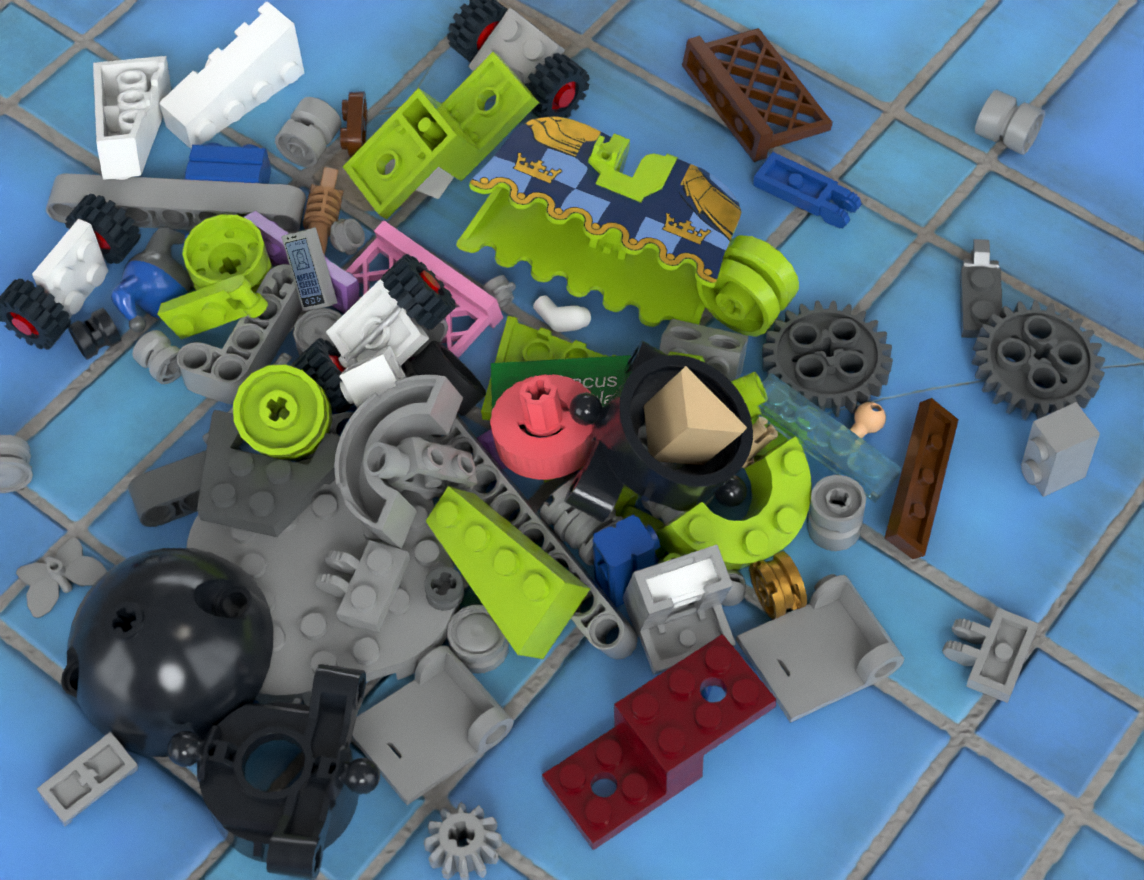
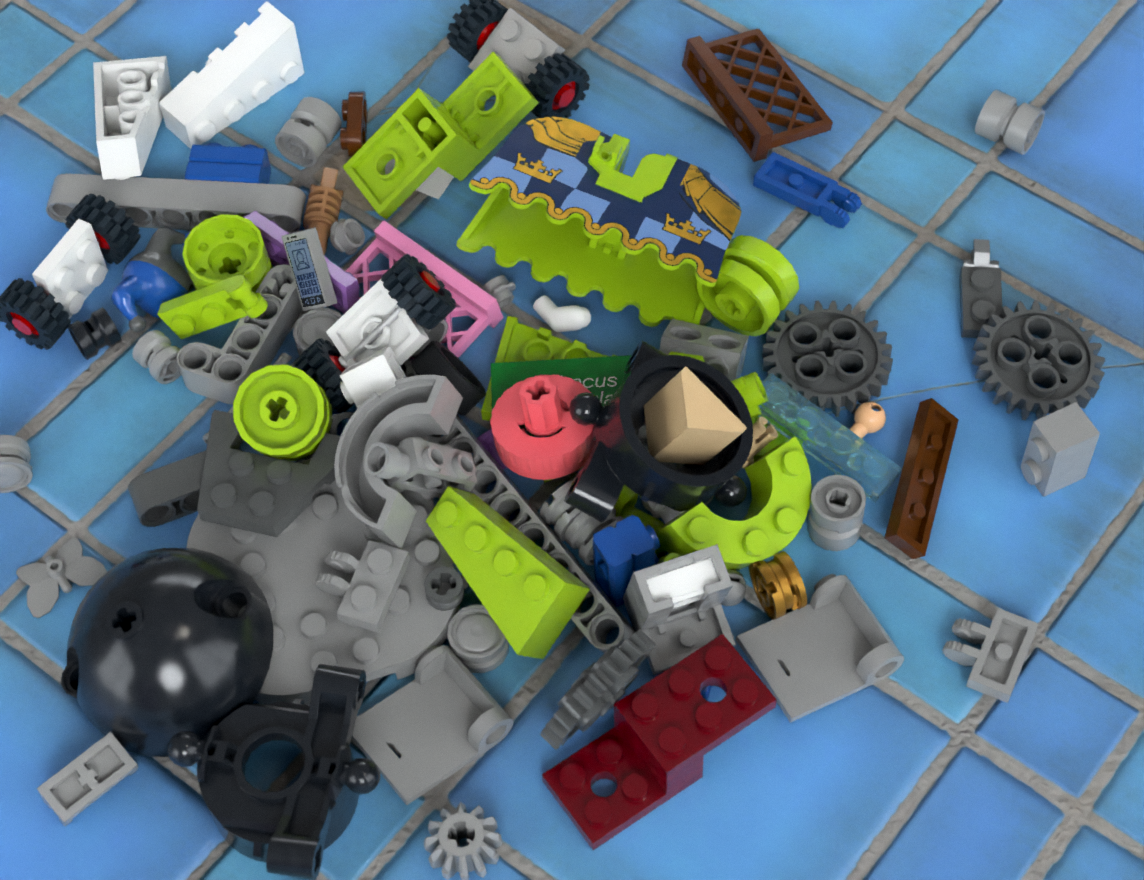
none -> dark grey gear [540,629,656,750]

